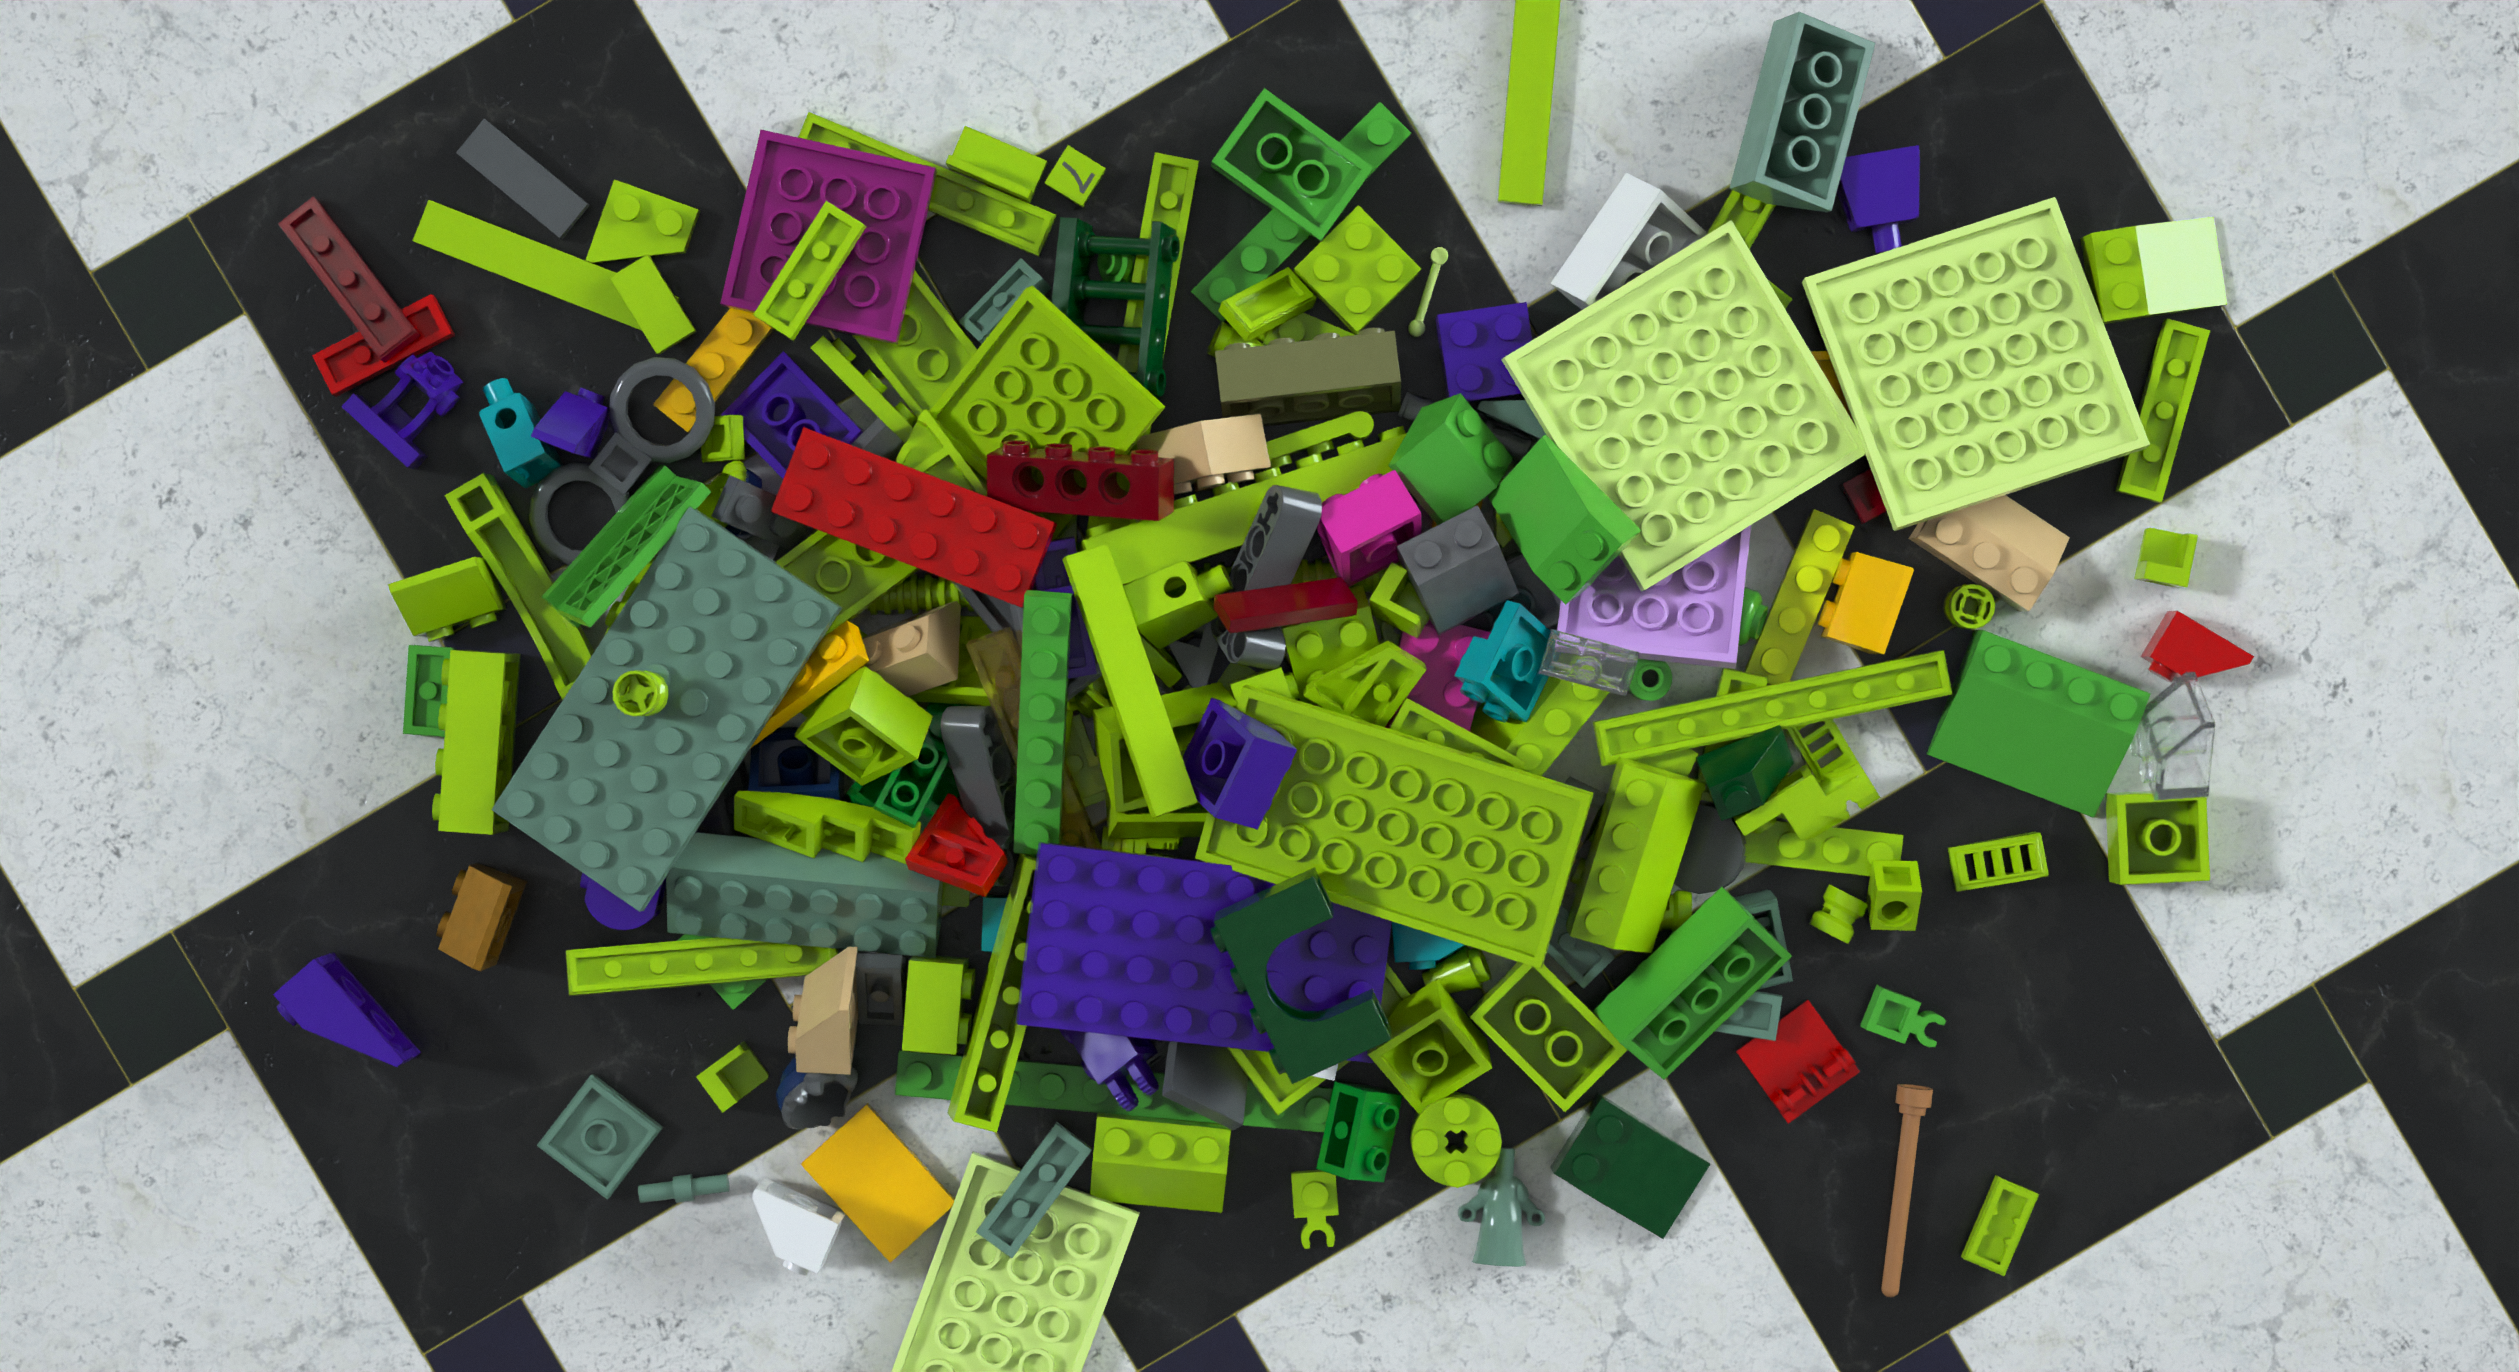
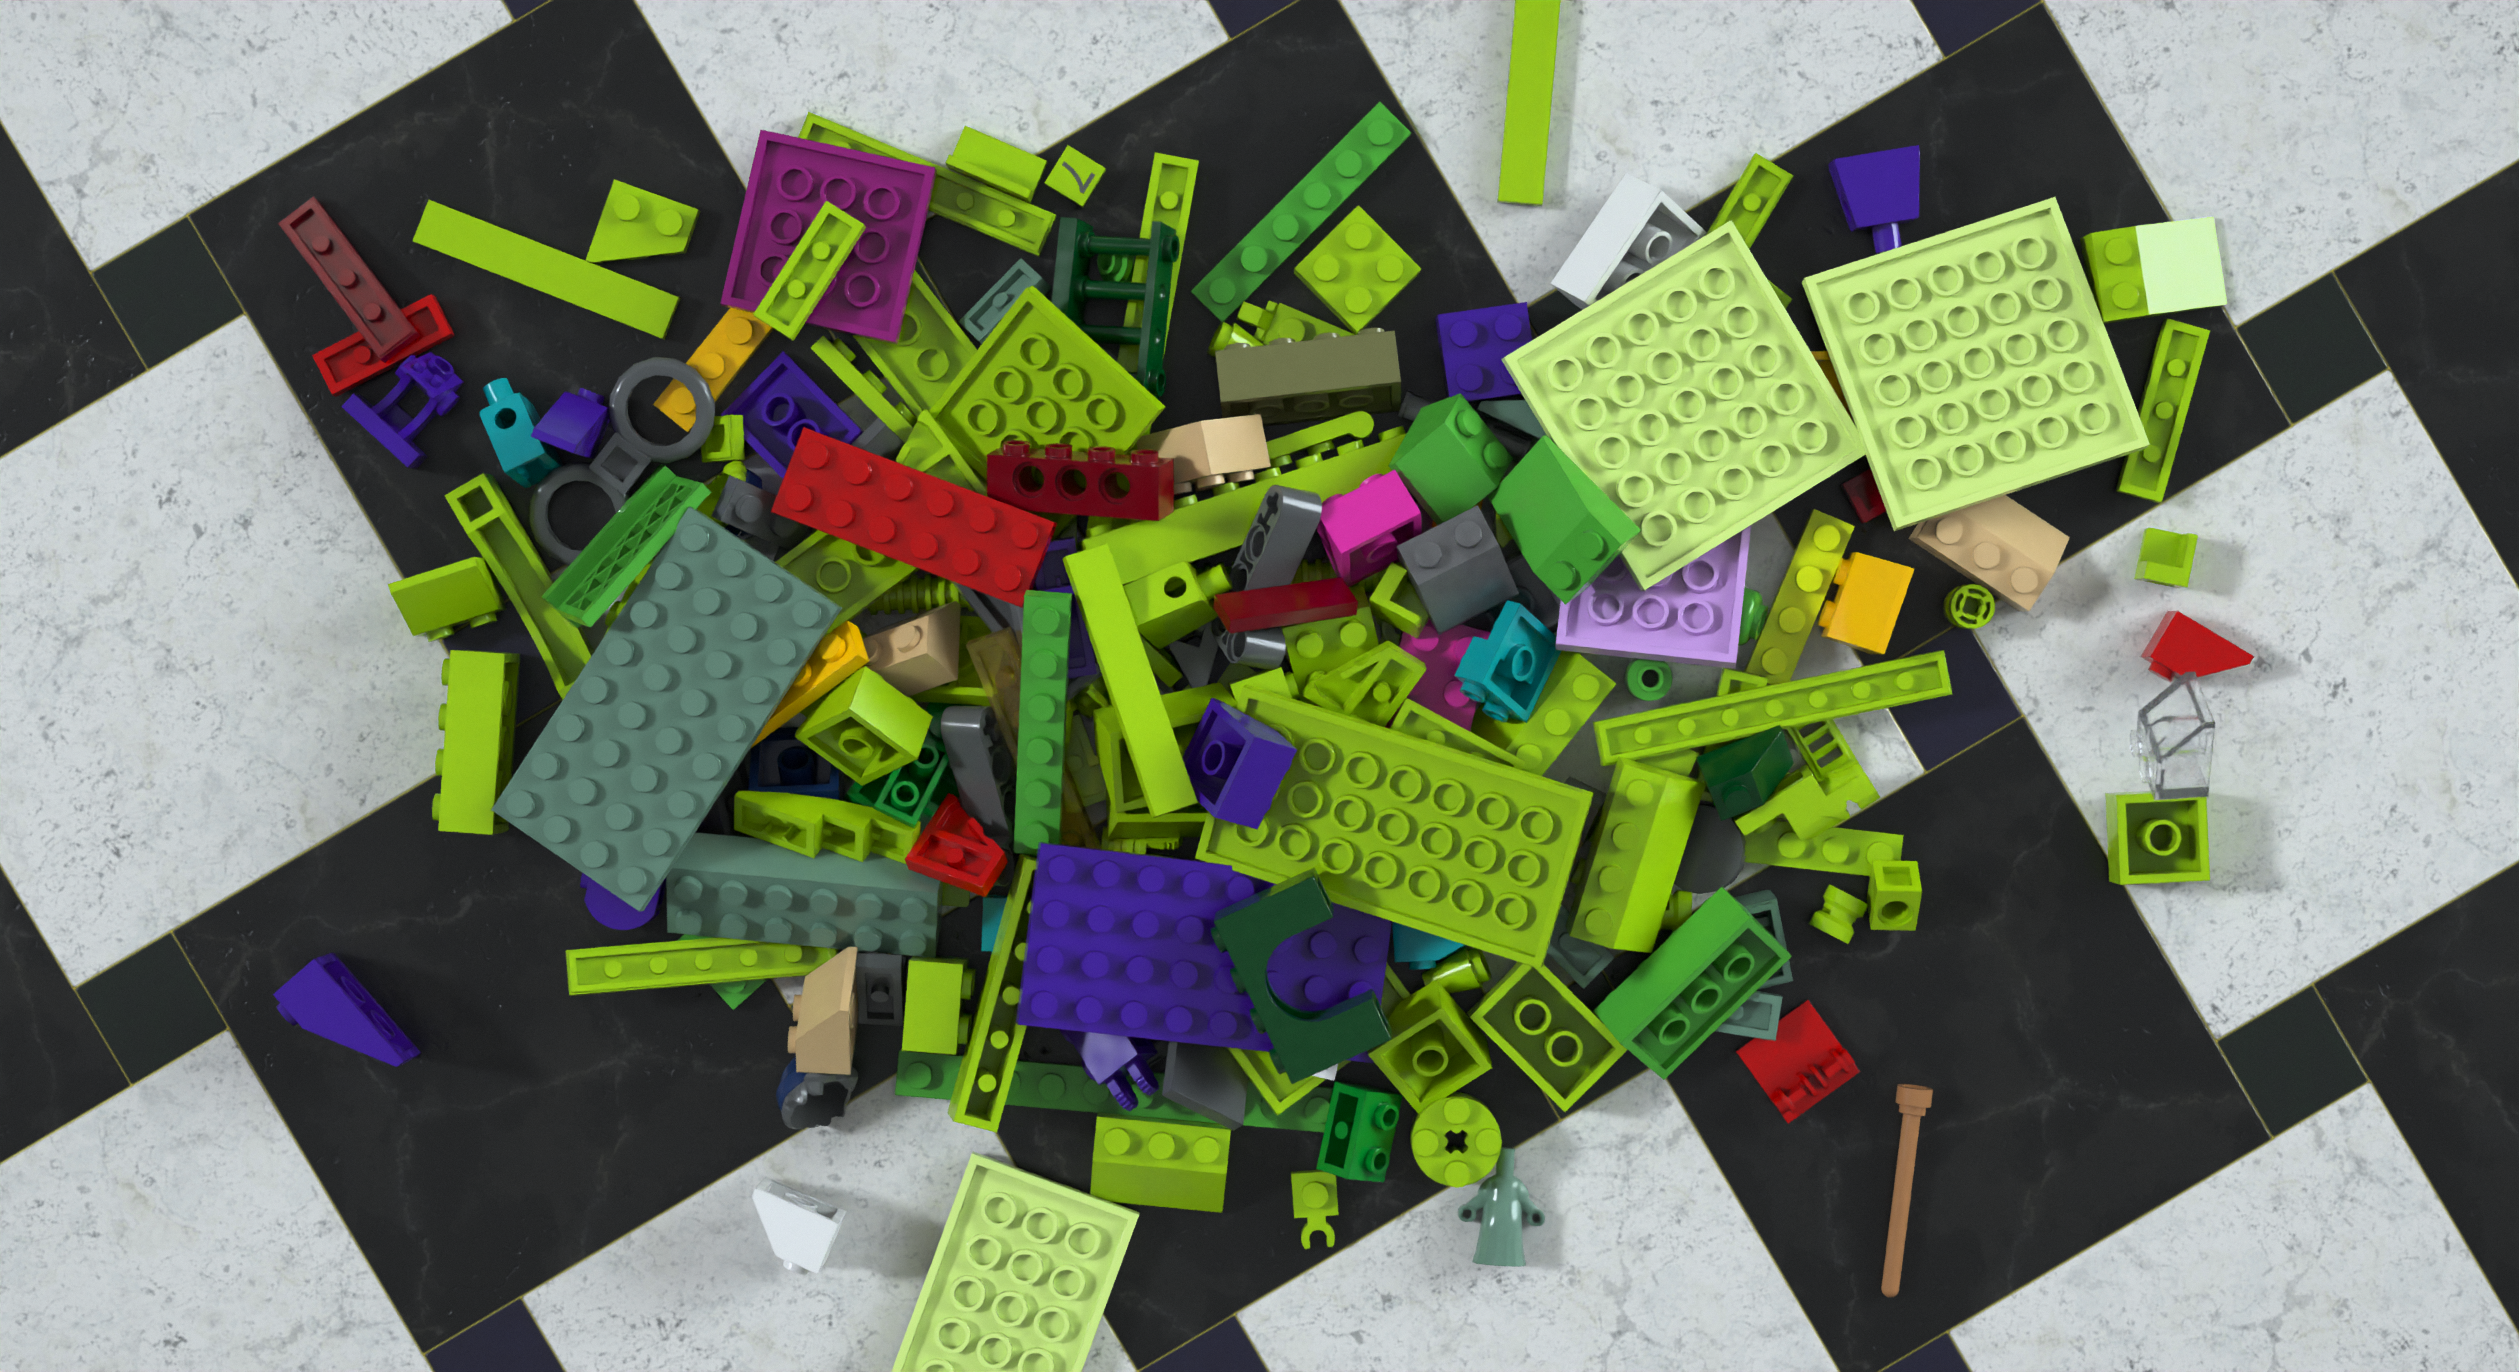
bright green plate [403,645,457,737] -> none
pearl gold slope [436,863,527,971] -> none
dark grey tile [456,119,590,239] -> none
sand green tile [537,1074,663,1200] -> none
lime tile [610,254,697,355] -> none
lime wheel [612,670,669,716] -> none
sand green bar [638,1174,730,1203] -> none
lime panel [696,1041,769,1113] -> none
yellow tile [801,1103,955,1263] -> none
sand green plate [976,1122,1092,1258] -> none
bright green slope [1211,88,1374,241] -> none
lime tile [1219,267,1317,342] -> none
yellowish green hinge [1408,247,1448,337] -> none
clear plate [1539,629,1639,696] -> none
dark green slope [1550,1092,1710,1239] -> none
sand green slope [1729,12,1875,212] -> none
bright green plate [1860,985,1946,1047] -> none
bright green slope [1926,630,2151,818] -> none
lime slope [1948,831,2049,892] -> none
lime plate [1961,1175,2039,1276] -> none

